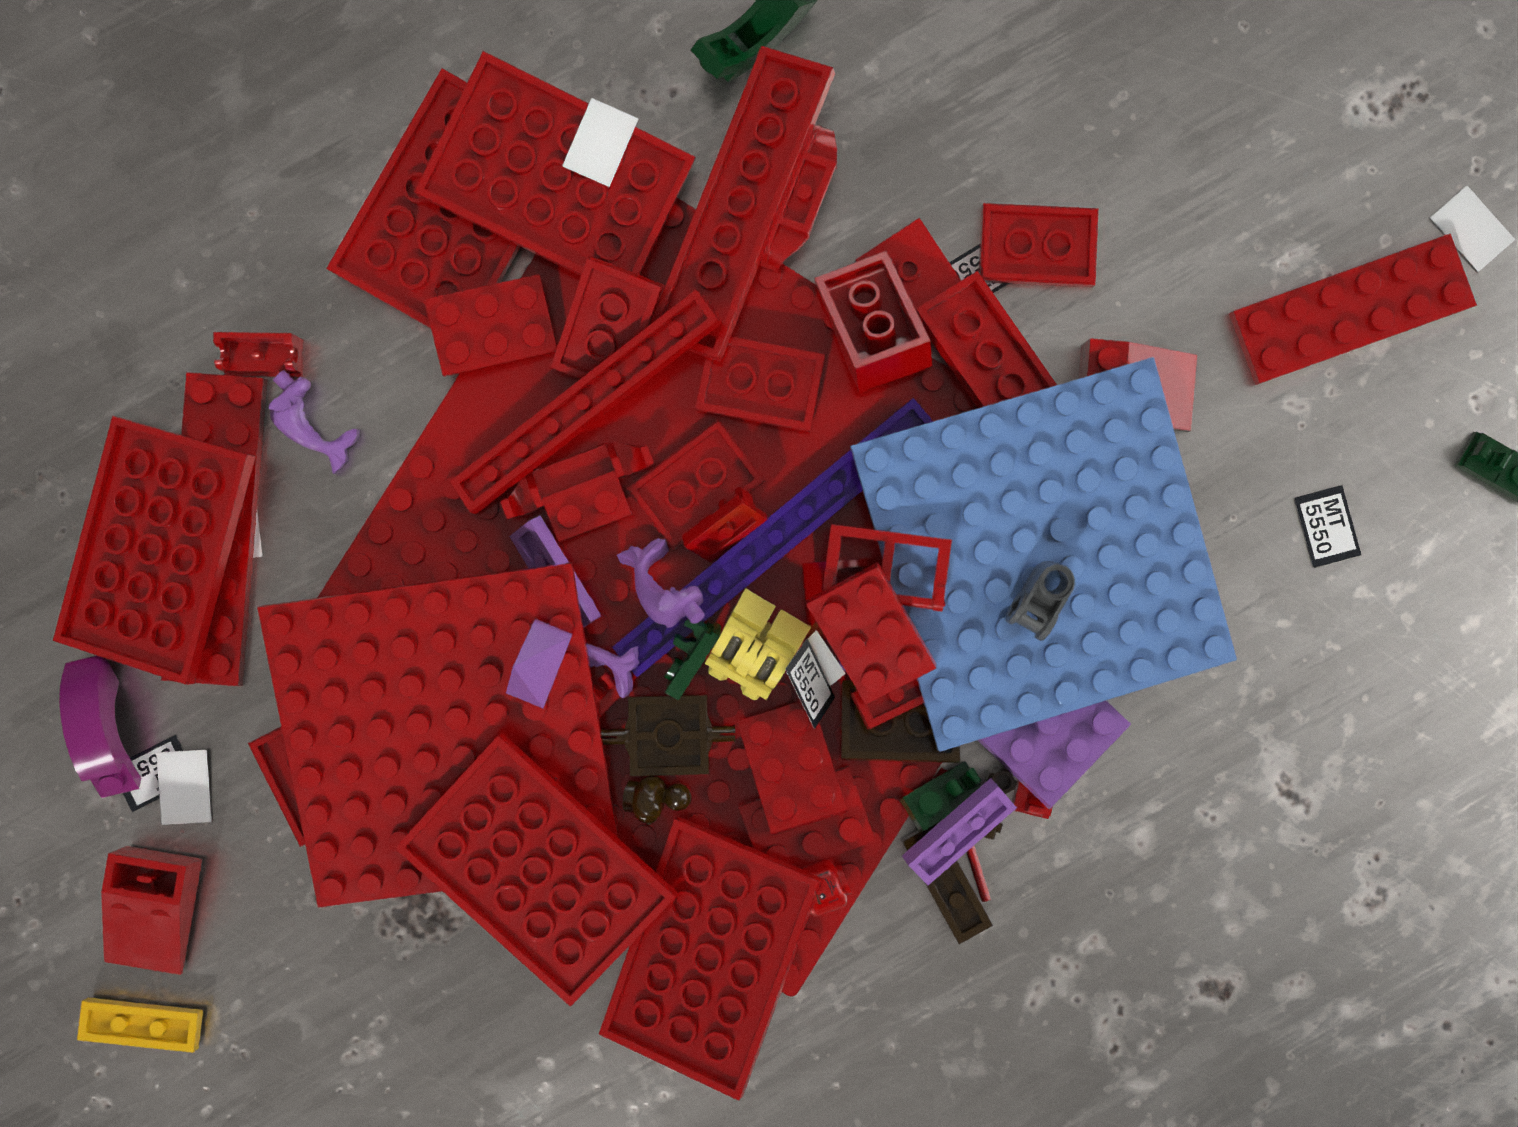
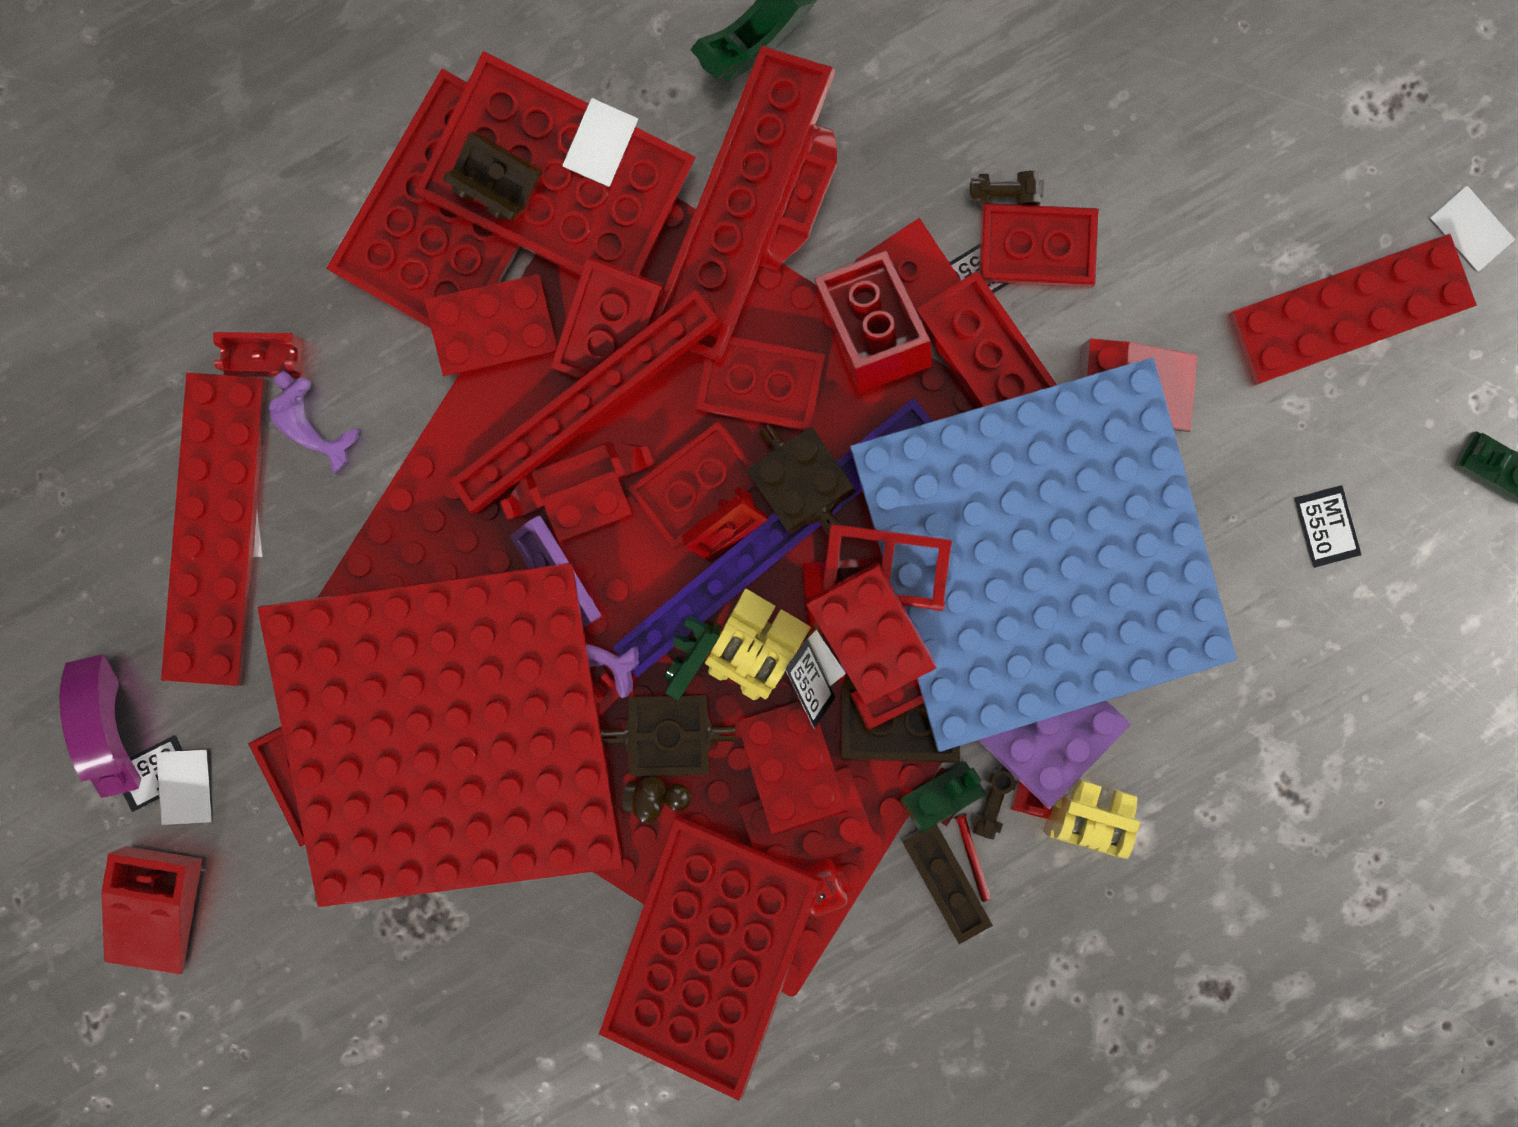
red plate [53,416,255,685] -> none
yellow plate [77,997,203,1053] -> none
red plate [395,732,678,1007] -> none
medium lavender slope [506,619,573,708] -> none
medium lavender animal [617,538,705,628] -> none
medium lavender plate [902,778,1017,885] -> none
dark grey piece [1005,561,1075,641] -> none
none -> dark brown bracket [443,131,544,220]
none -> dark brown plate [746,424,856,538]
none -> dark brown bar [970,170,1044,206]
none -> light yellow hips [1043,779,1141,859]

